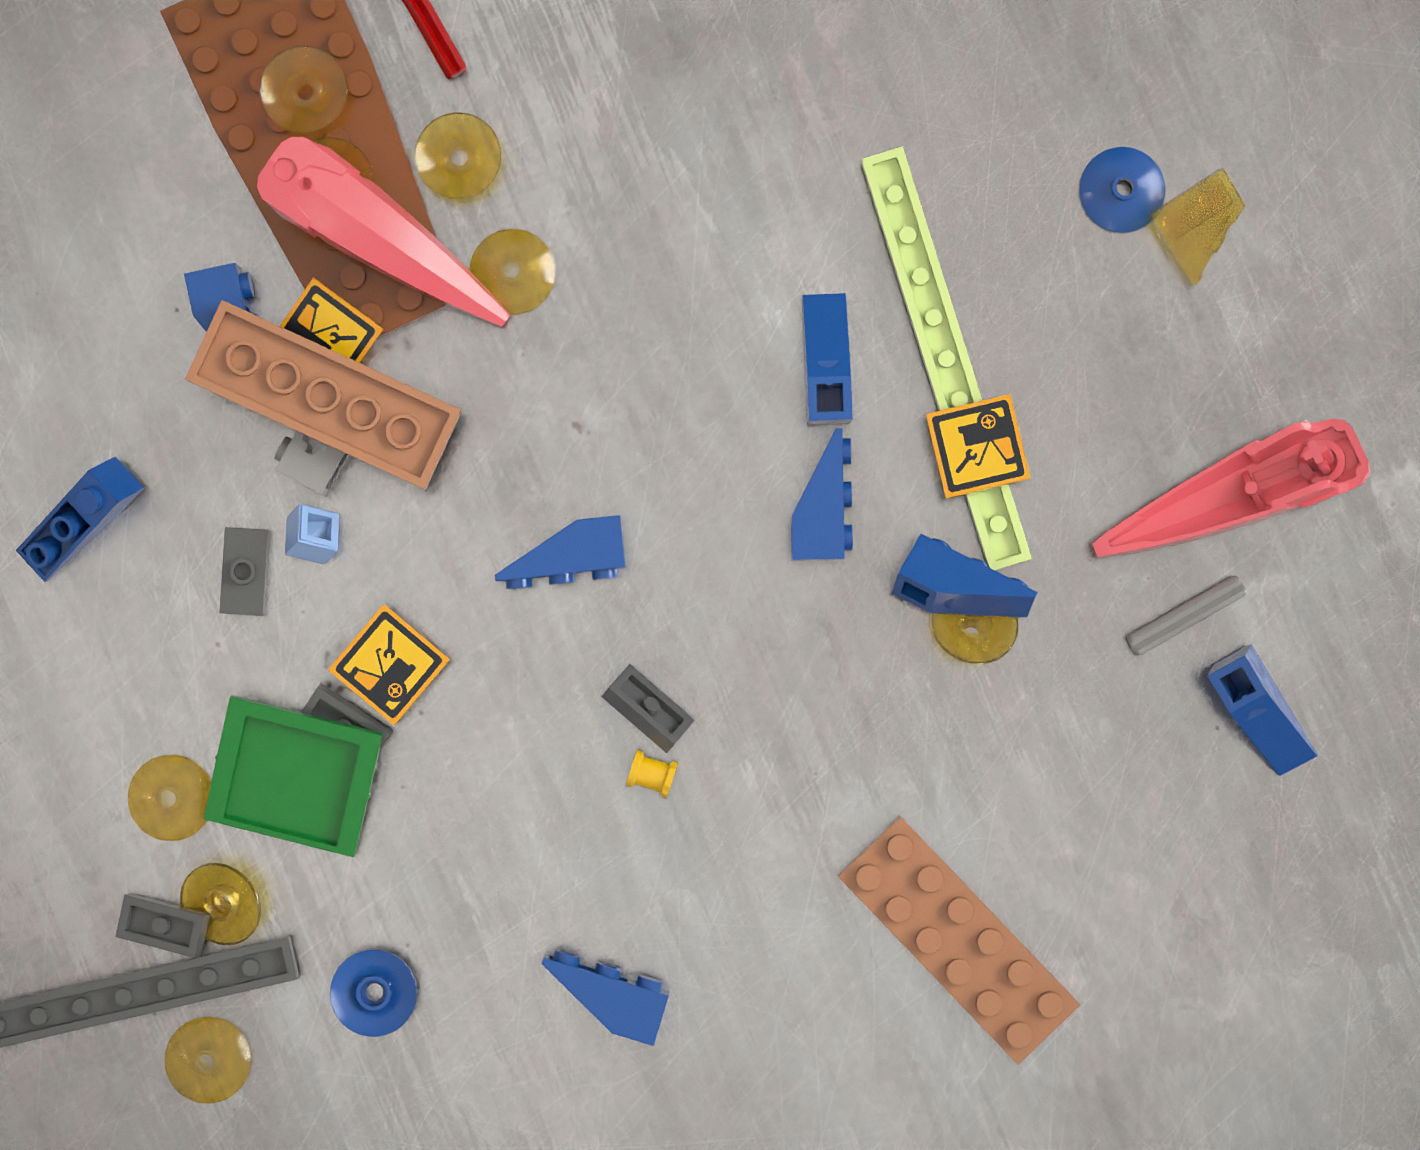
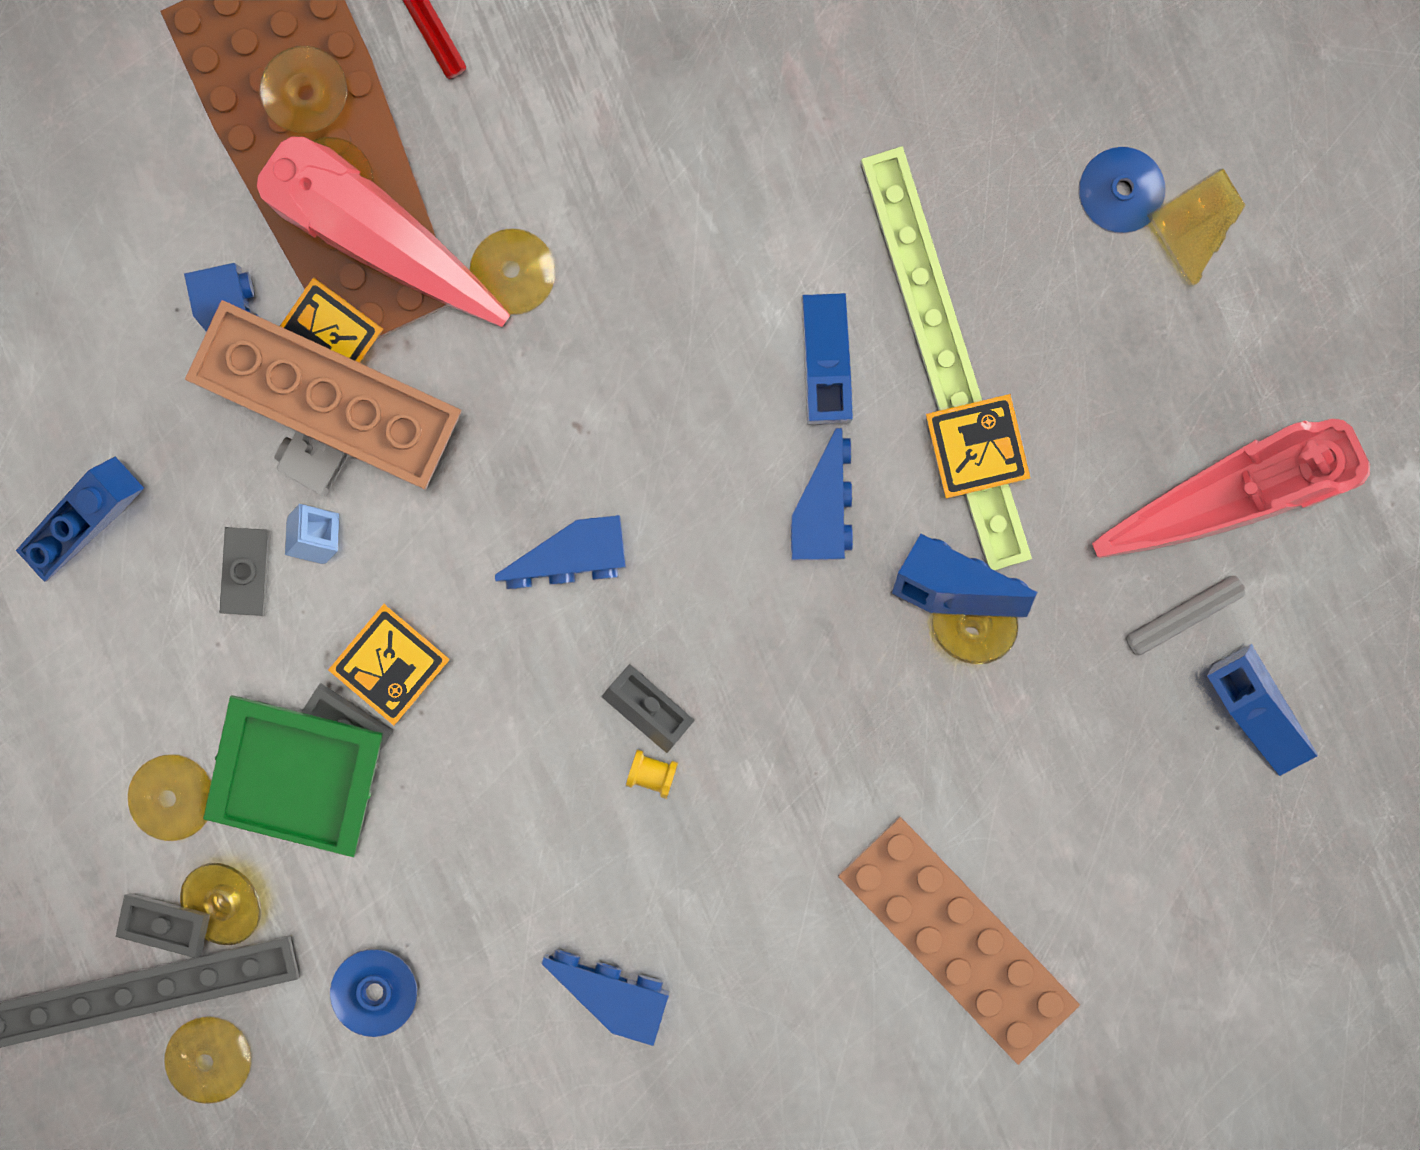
clear yellow dish [415,112,501,199] -> none

